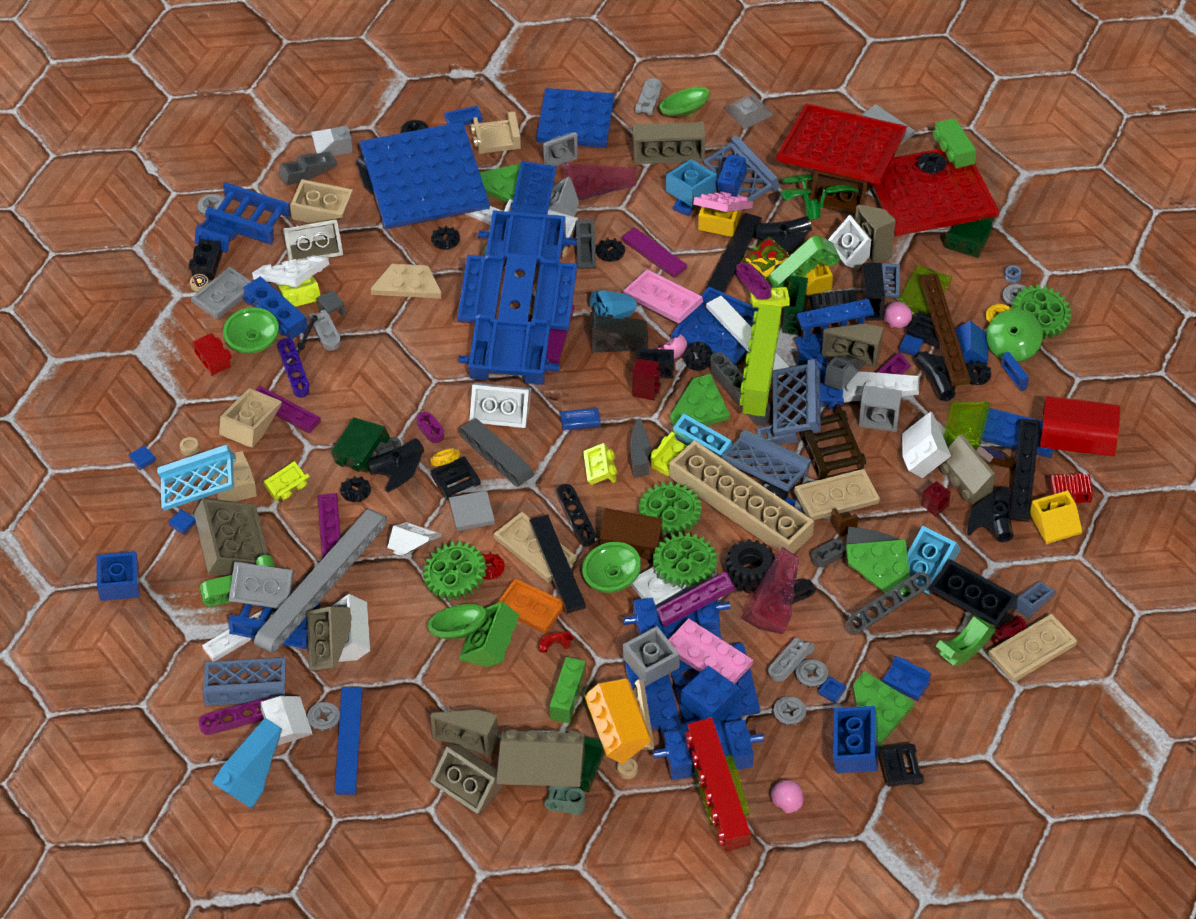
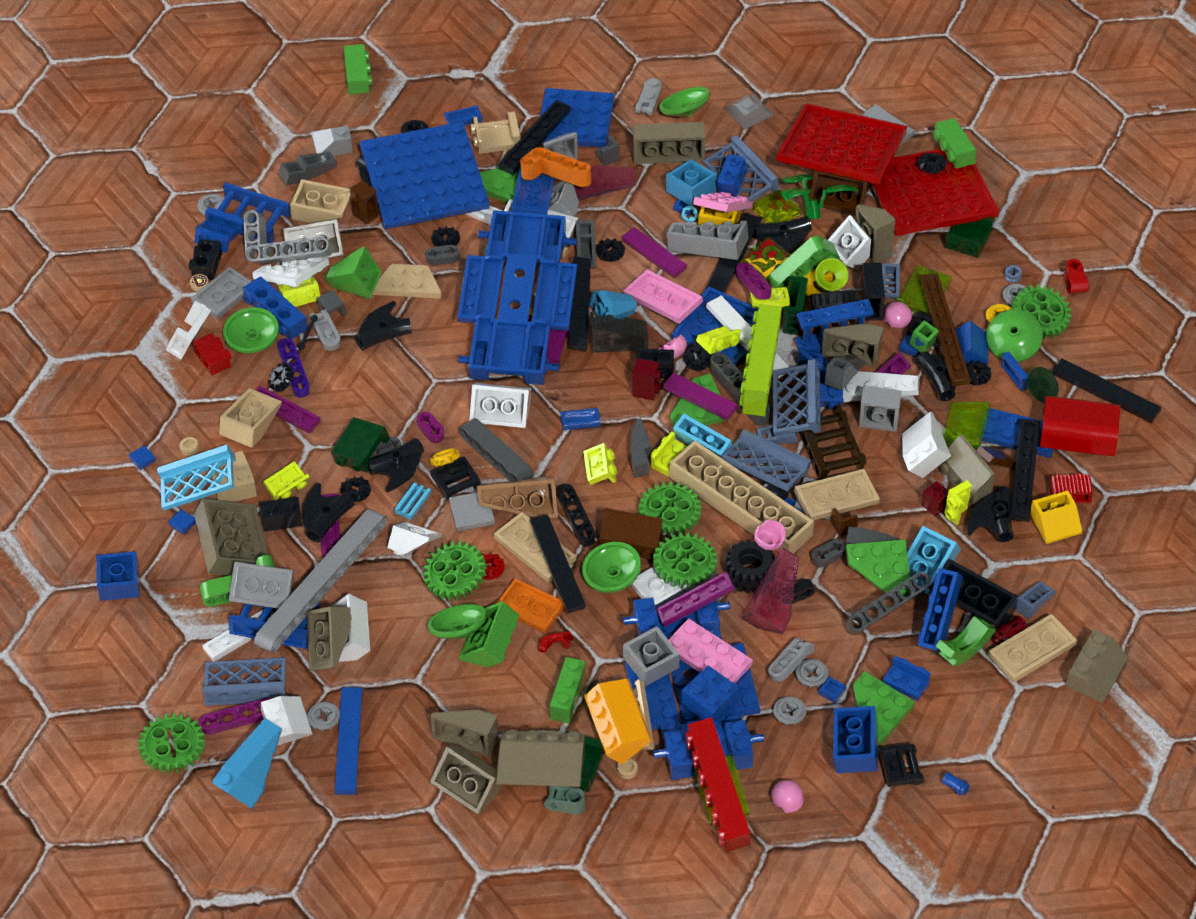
none -> bright green gear [138,713,205,774]
none -> white panel [166,301,211,360]
none -> light grey beam [244,210,335,265]
none -> black brick [260,497,303,532]
none -> black gear [268,363,294,392]
none -> black pin [303,483,355,543]
none -> bright green slope [325,247,382,299]
none -> bright green brick [344,44,372,95]
none -> reddish brown brick [350,181,379,224]
none -> black pin [355,301,412,351]
none -> medium azure tile [394,482,431,520]
none -> dark grey beam [425,245,460,265]
none -> medium nougat wedge [477,476,558,518]
none -> black tile [498,100,571,175]
none -> orange beam [520,147,592,187]
none -> black tile [568,256,591,352]
none -> dark grey panel [595,135,619,166]
none -> magenta tile [663,373,738,421]
none -> light grey wedge [667,221,748,260]
none -> medium azure bush [681,206,698,222]
none -> neon yellow bracket [696,326,742,354]
none -> clear neon green tile [751,189,802,223]
none -> bright pink hair [754,519,786,551]
none -> lime piece [815,258,849,292]
none -> bright green brick [909,320,939,353]
none -> blue brick [918,568,963,653]
none -> blue pin [942,772,970,796]
none -> neon yellow bracket [944,480,972,525]
none -> clear green dish [1027,367,1059,403]
none -> black tile [1052,358,1161,423]
none -> red piece [1064,259,1089,294]
none -> dark tan slope [1066,629,1128,703]

